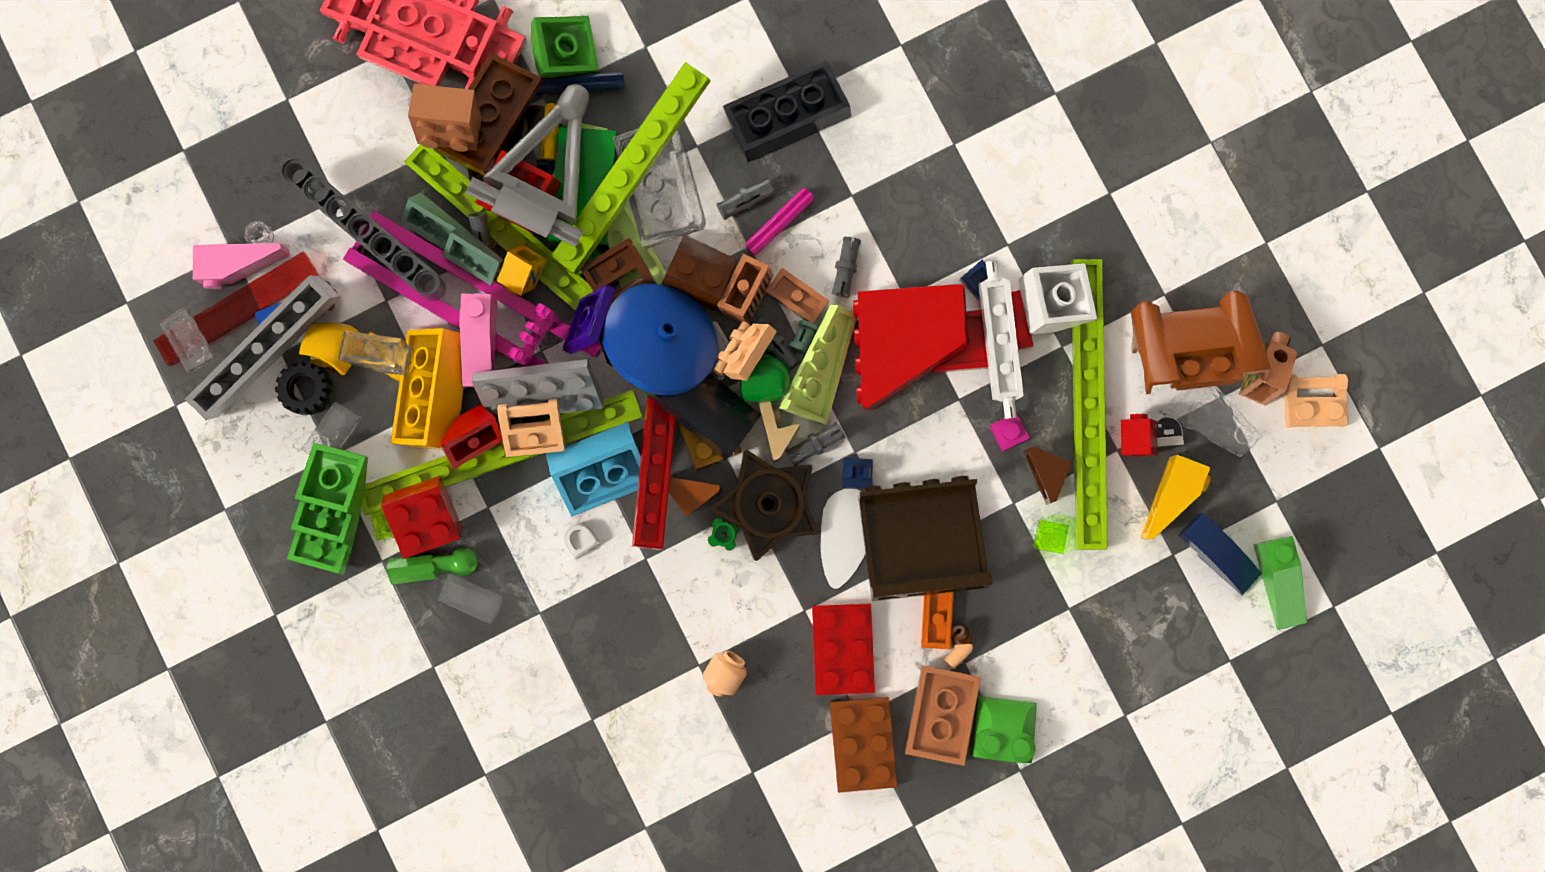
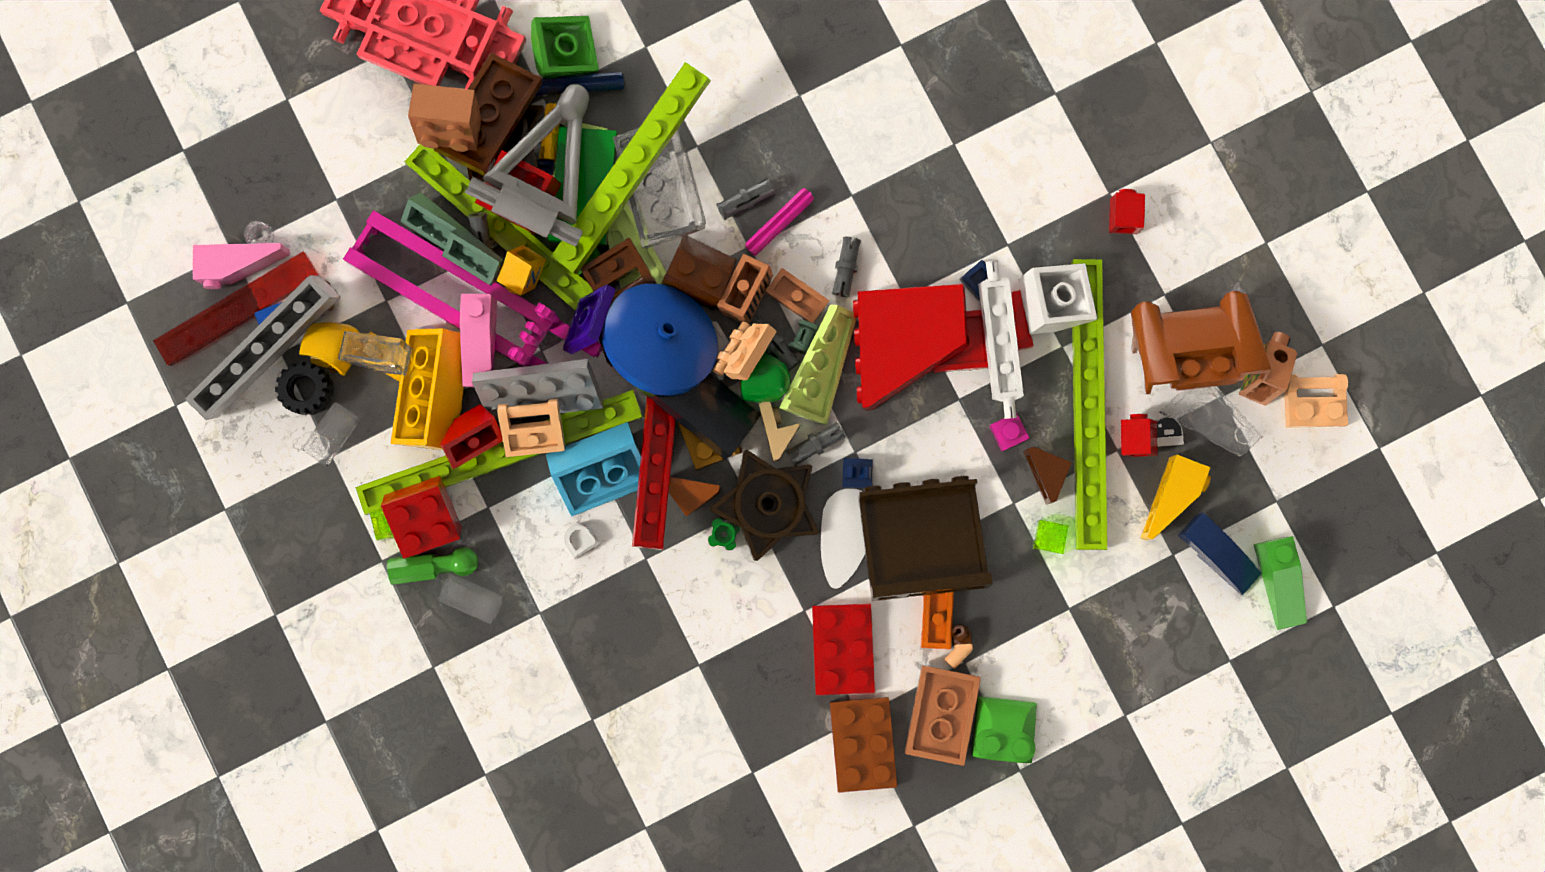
clear plate [158,307,216,373] -> none
dark grey beam [281,158,446,301] -> none
bright green slope [287,443,368,575] -> none
light nougat head [703,651,747,697] -> none
black slope [723,60,851,162] -> none
none -> red brick [1109,189,1145,234]

